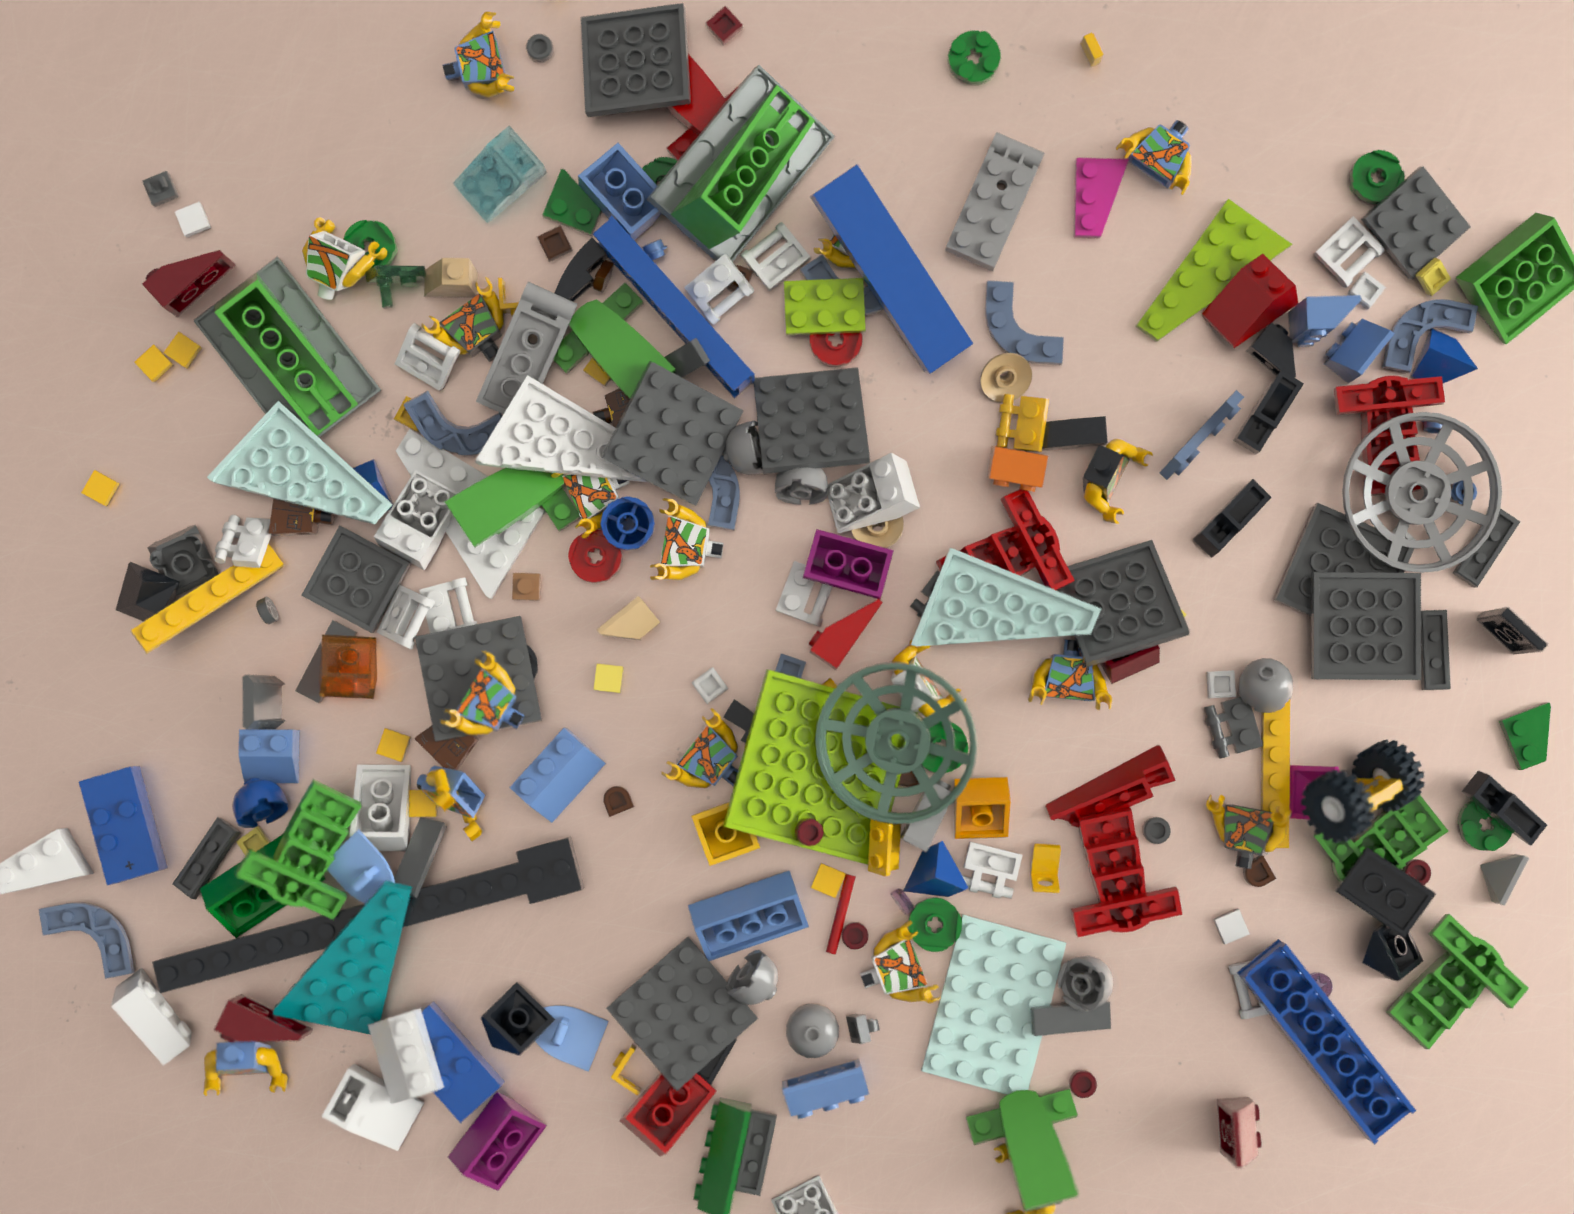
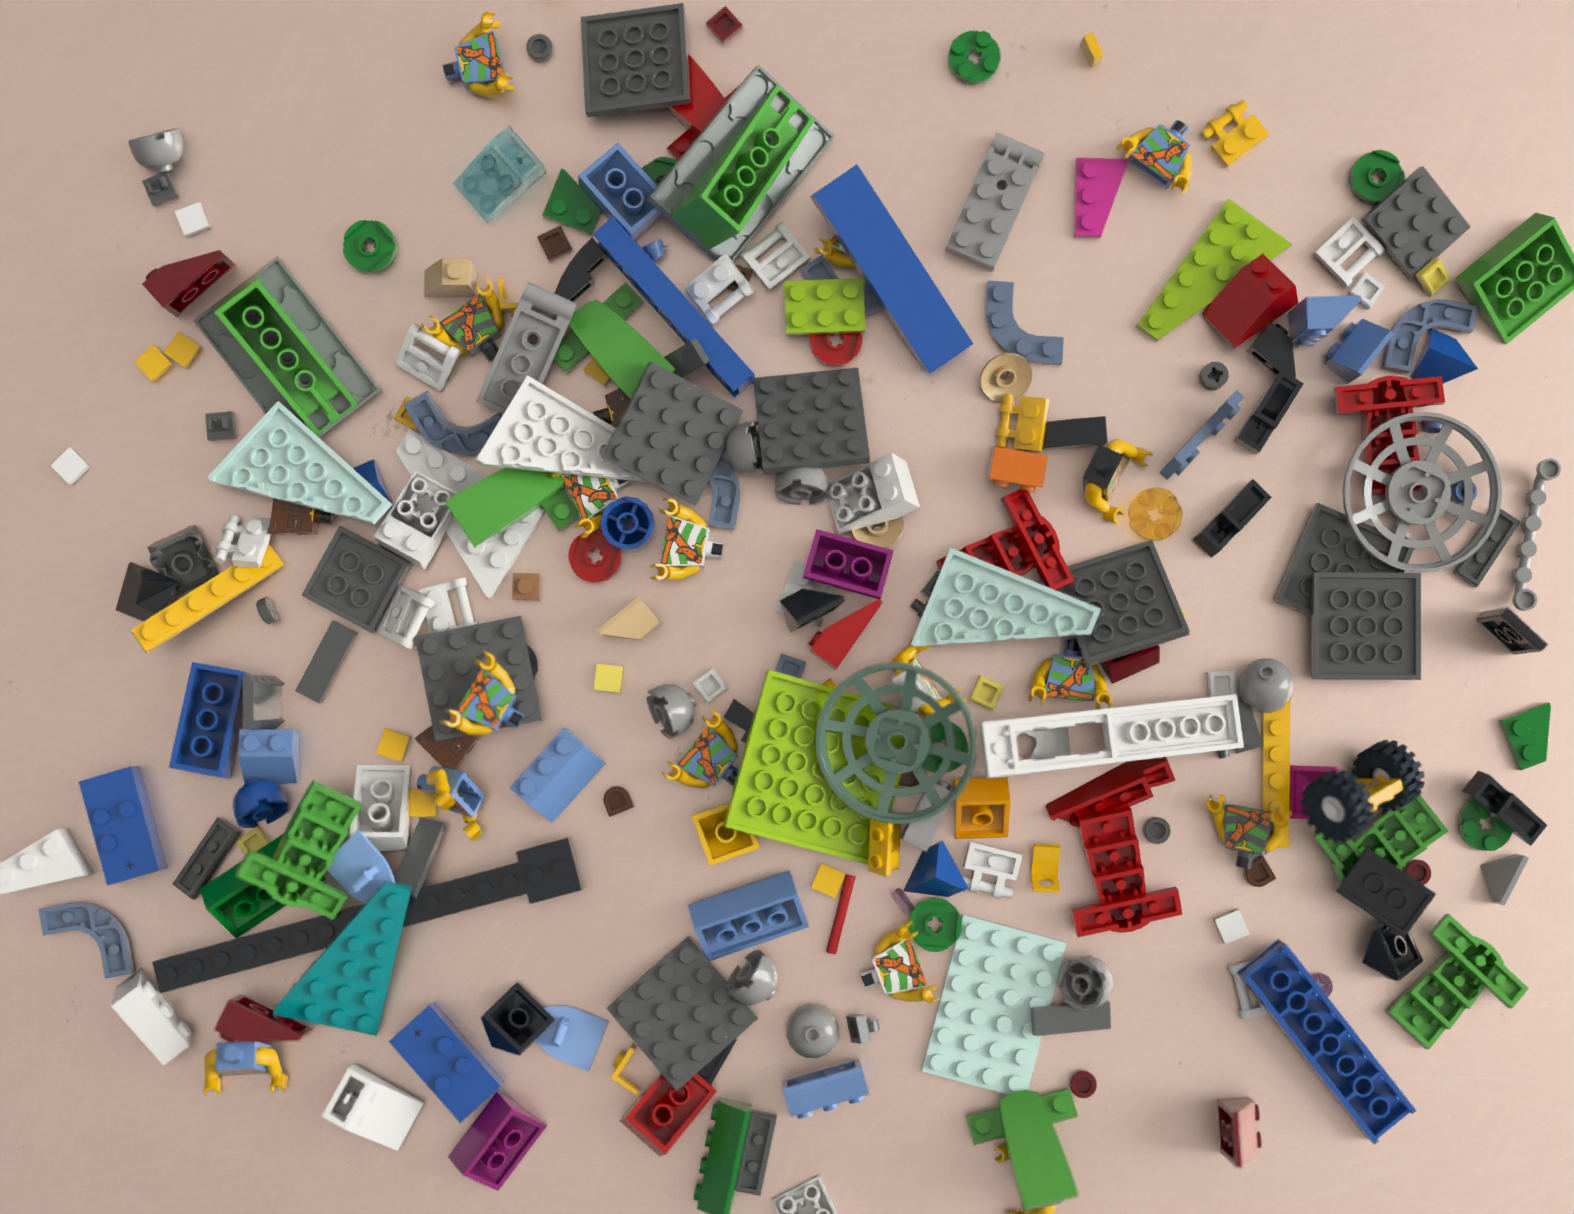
yellow tile [81,470,120,506] -> none
torso [302,217,388,300] -> none
clear orange slope [319,635,377,699] -> none
clear green plate [365,265,426,308] -> none
white slope [368,1008,444,1104] -> none
reddish brown tile [593,260,614,293] -> none
dark red tile [795,818,823,846] -> none
dark red tile [842,922,868,950] -> none
dark grey tile [1421,610,1451,690] -> none
none -> white tile [51,447,90,485]
none -> light grey cylinder [128,128,184,173]
none -> blue brick [169,662,251,779]
none -> dark grey tile [205,411,236,441]
none -> light grey cylinder [646,684,696,739]
none -> black slope [780,589,846,632]
none -> light yellow tile [969,675,1004,710]
none -> white piece [979,694,1244,778]
none -> clear yellow plate [1128,487,1183,541]
none -> dark grey wheel [1199,362,1229,391]
none -> yellow plate [1200,100,1269,168]
none -> light grey bar [1511,458,1561,611]

